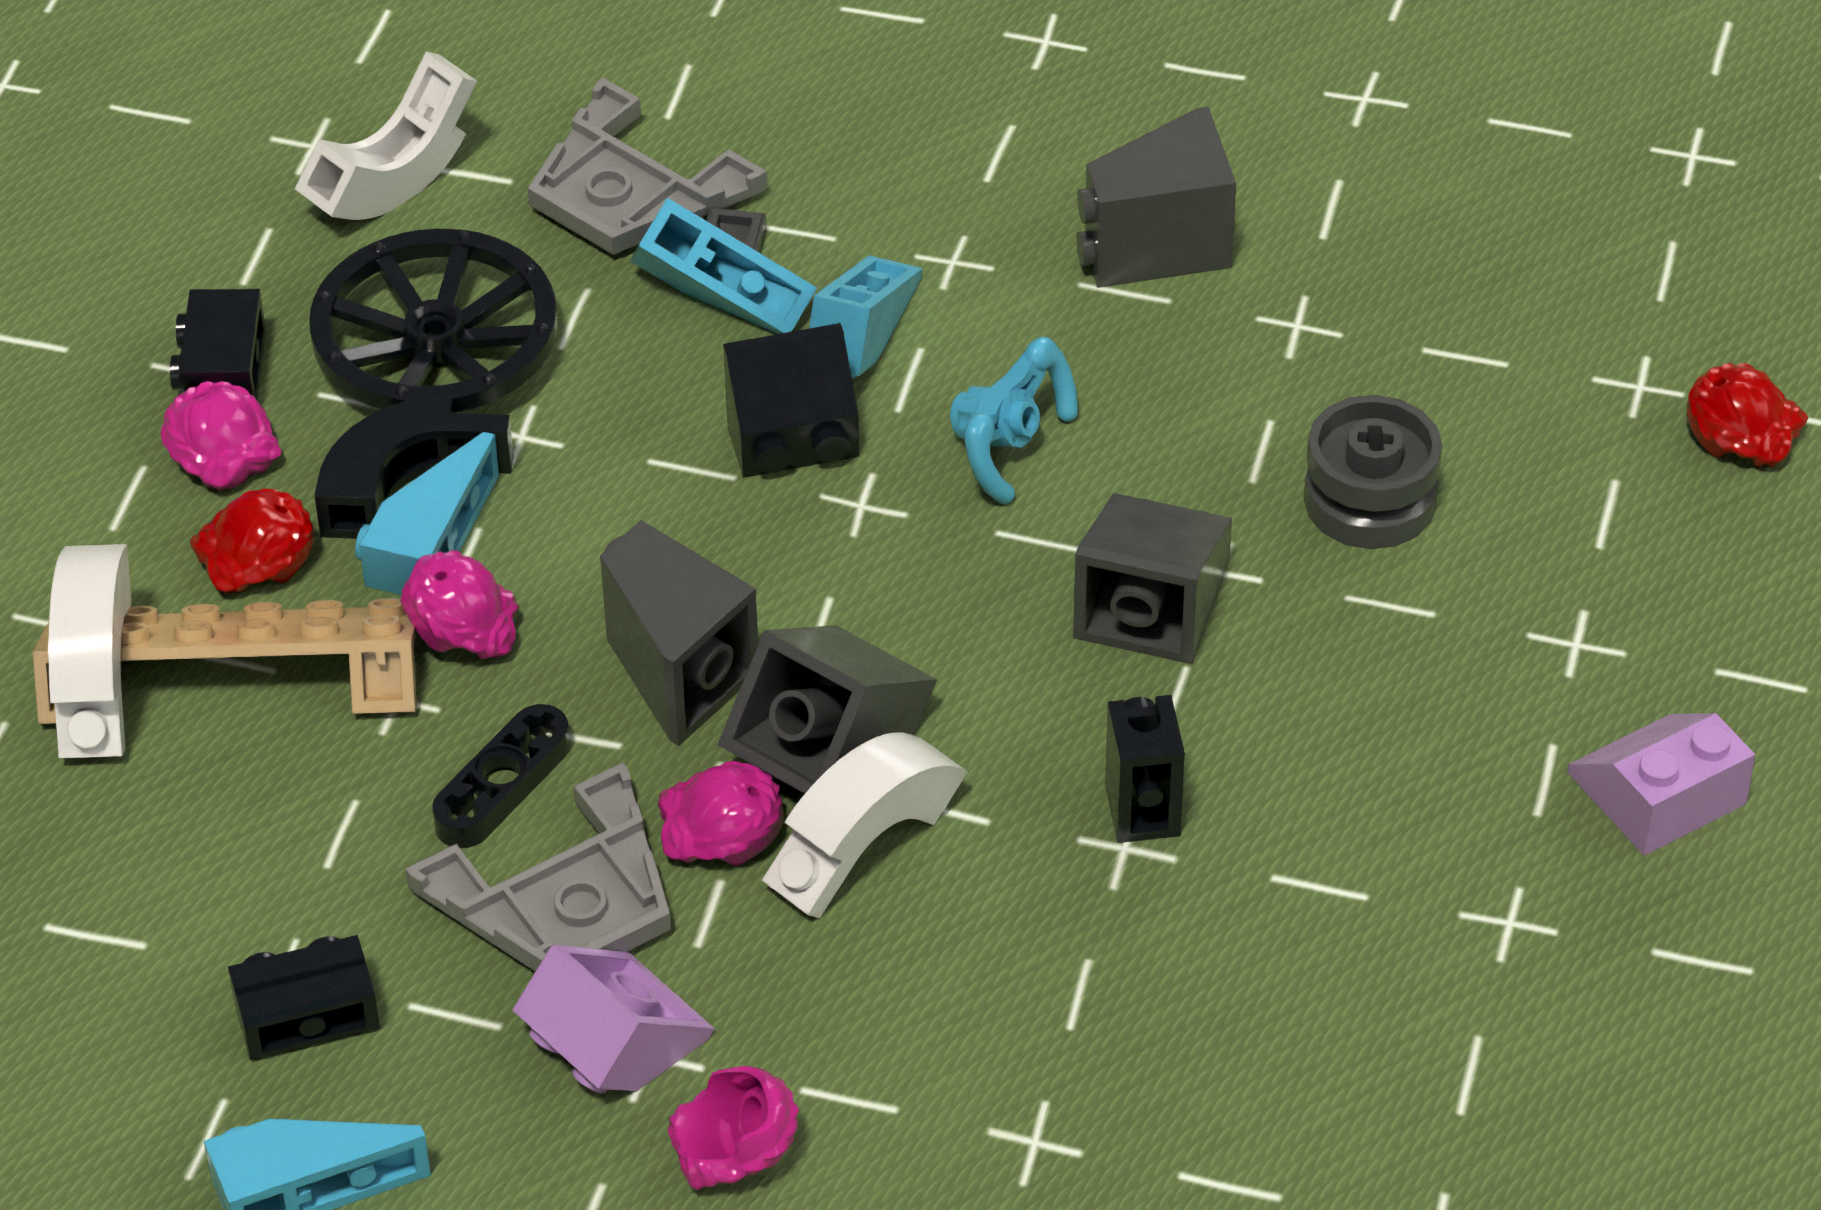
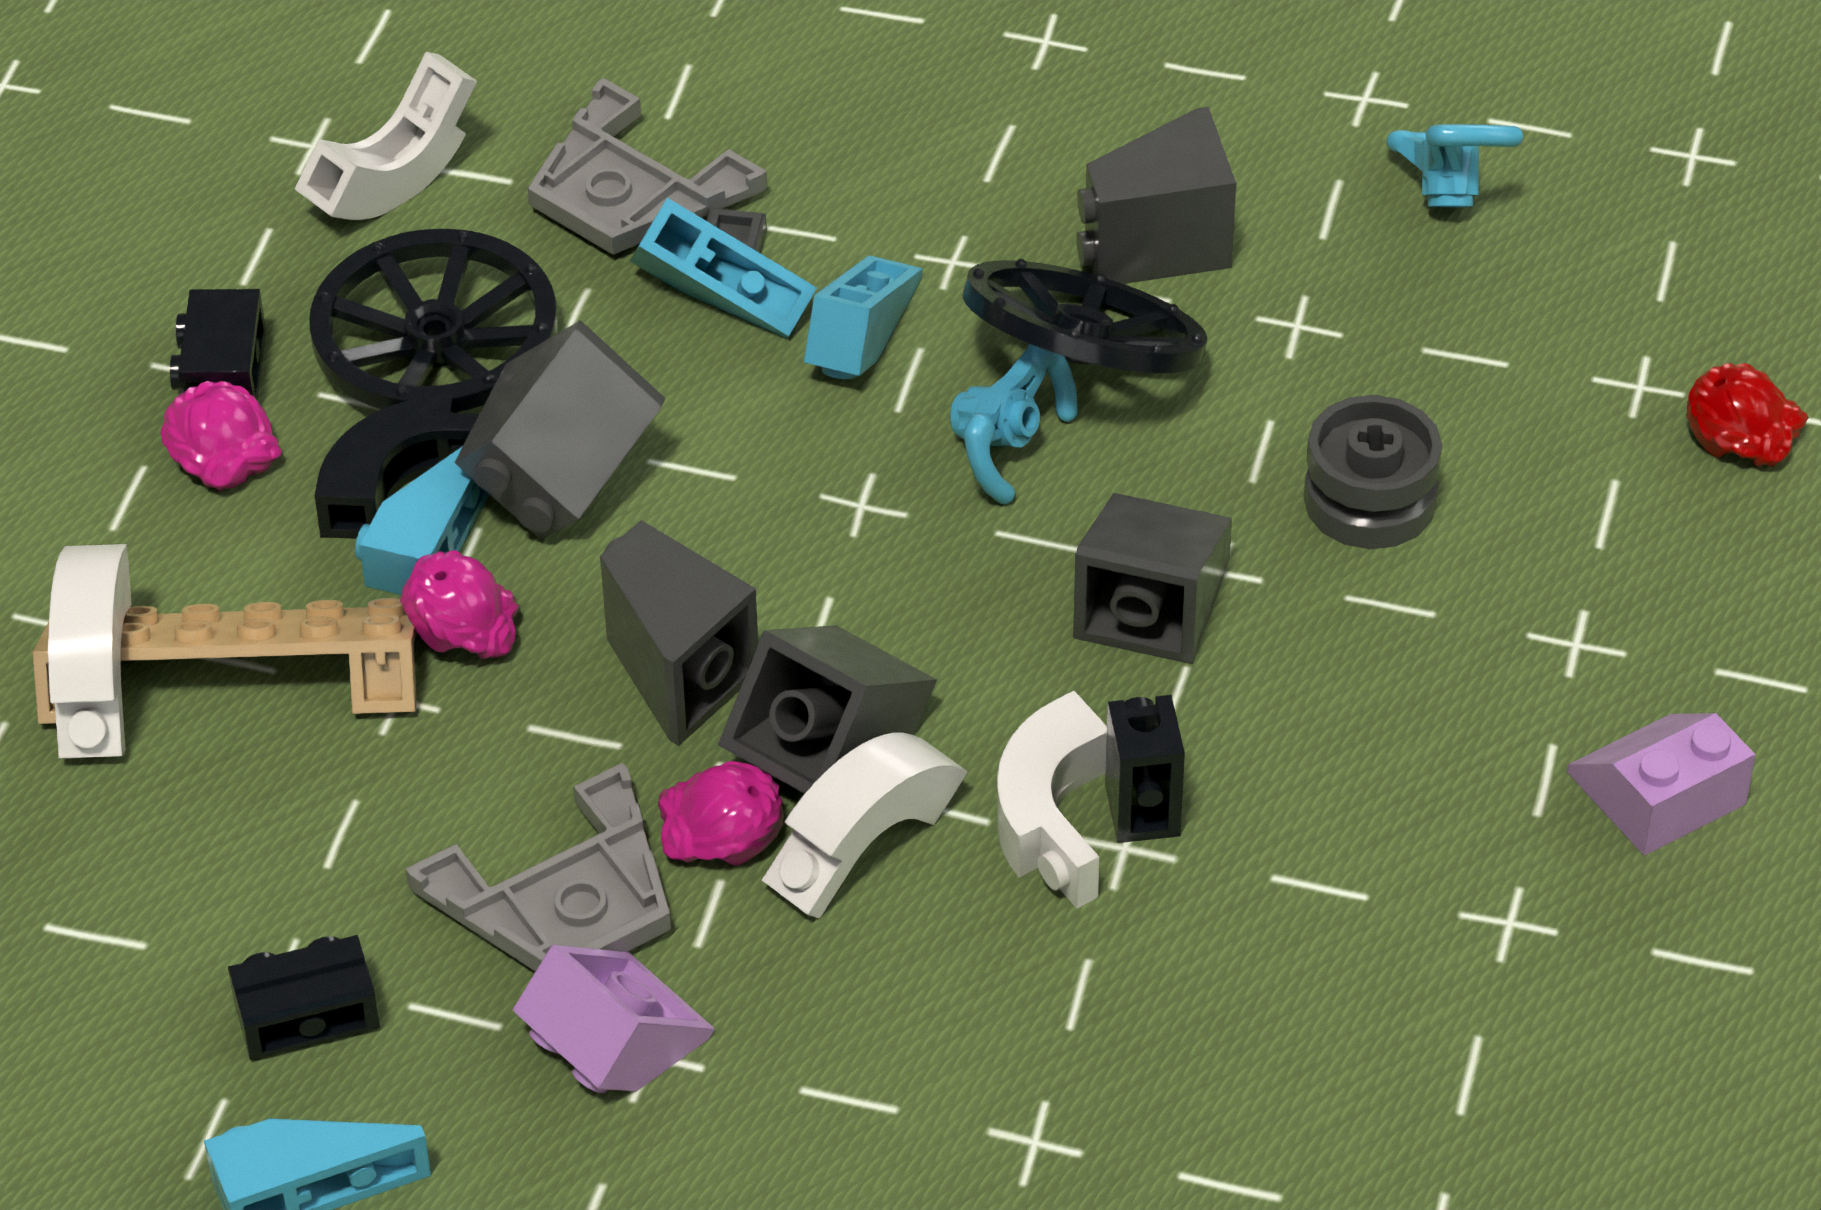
red hair [190,488,314,594] -> none
black beam [432,704,570,848] -> none
dark pink hair [668,1066,799,1190] -> none
black slope [723,323,859,478] -> none
none -> dark grey slope [454,320,666,540]
none -> black wheel [962,258,1207,373]
none -> white arch [997,691,1107,909]
none -> medium azure piece [1386,124,1523,207]

